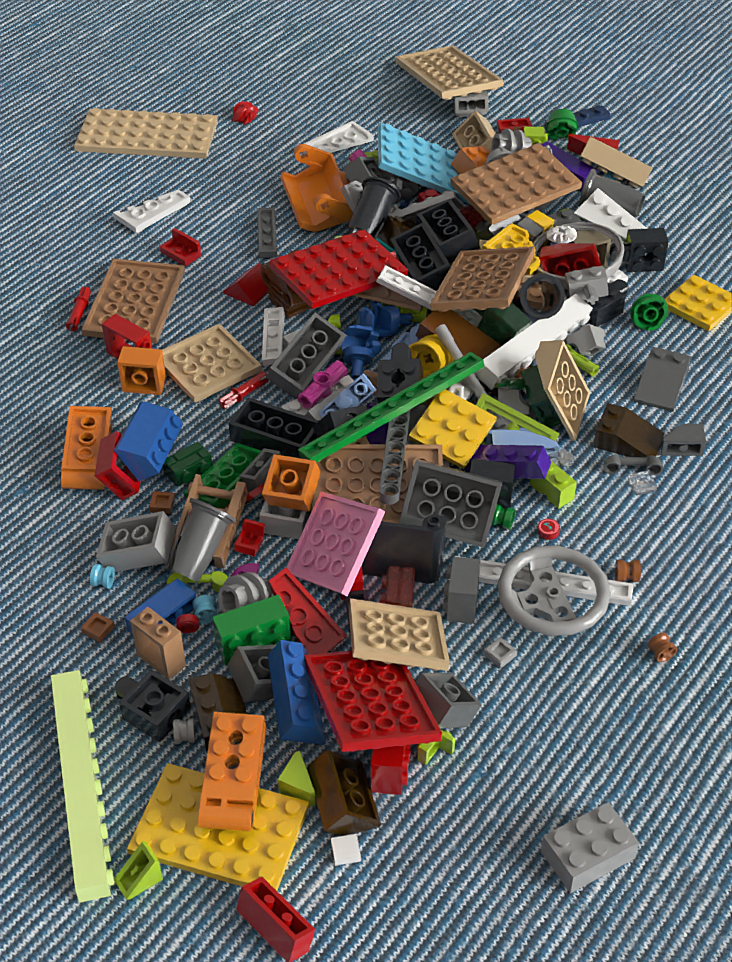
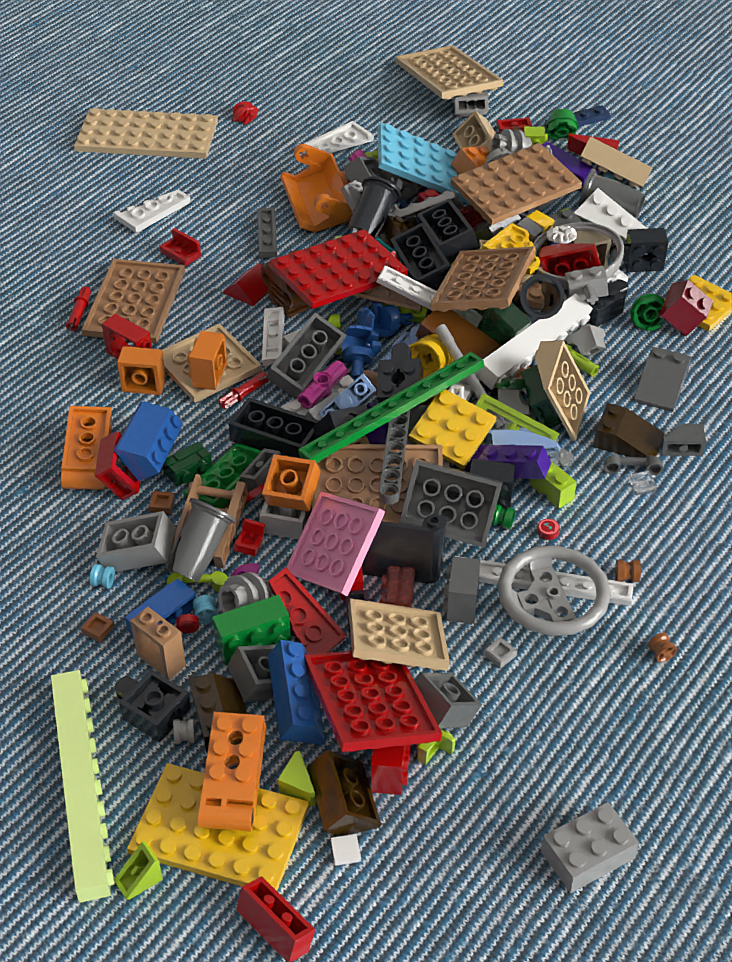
none -> orange brick [187,331,227,390]
none -> dark red slope [659,280,713,336]

